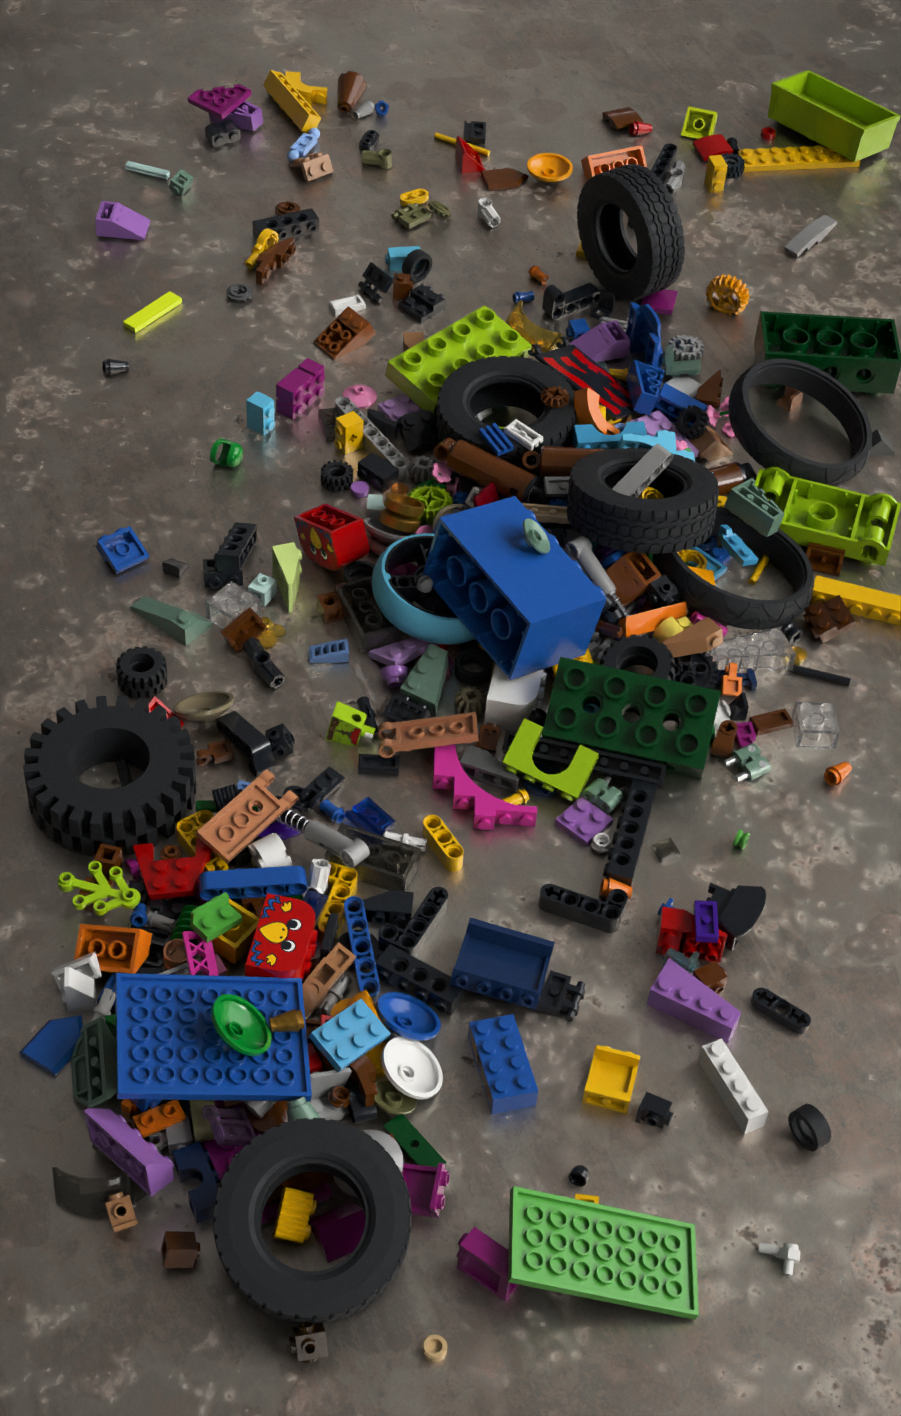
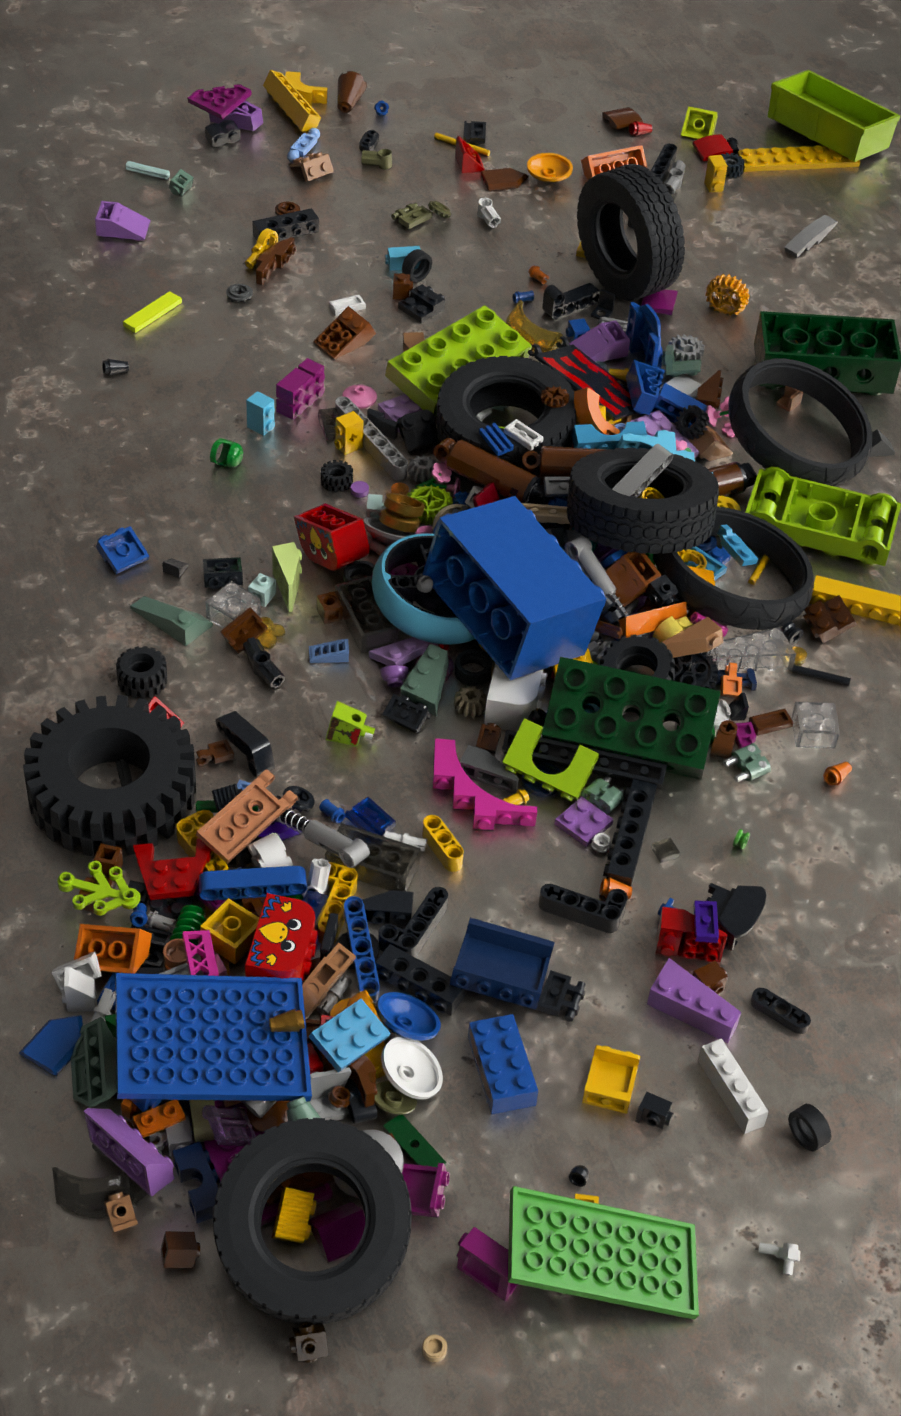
magenta tile [124,858,141,880] -> none
dark orange plate [160,845,182,860] -> none
dark tan dish [173,691,234,723] -> none
bright green bracket [190,892,243,943] -> none
green dish [211,994,272,1056] -> none
black brick [214,522,258,574] -> none
black brick [265,723,295,760] -> none
black hinge [299,766,345,808] -> none
light grey cone [353,100,375,120] -> none
black brick [357,452,399,493] -> none
black pin [357,696,378,734] -> none
black plate [358,262,394,303] -> none
black tile [358,754,400,776] -> none
nougat hinge [379,712,479,758] -> none
yellow plate [400,188,429,207] -> none
sand green dish [523,518,550,554] -> none
clear light blue bracket [663,947,700,974] -> none
sand green wedge [724,478,784,537] -> none
red tile [760,127,776,140] -> none
reddish brown hinge [806,542,845,577] -> none

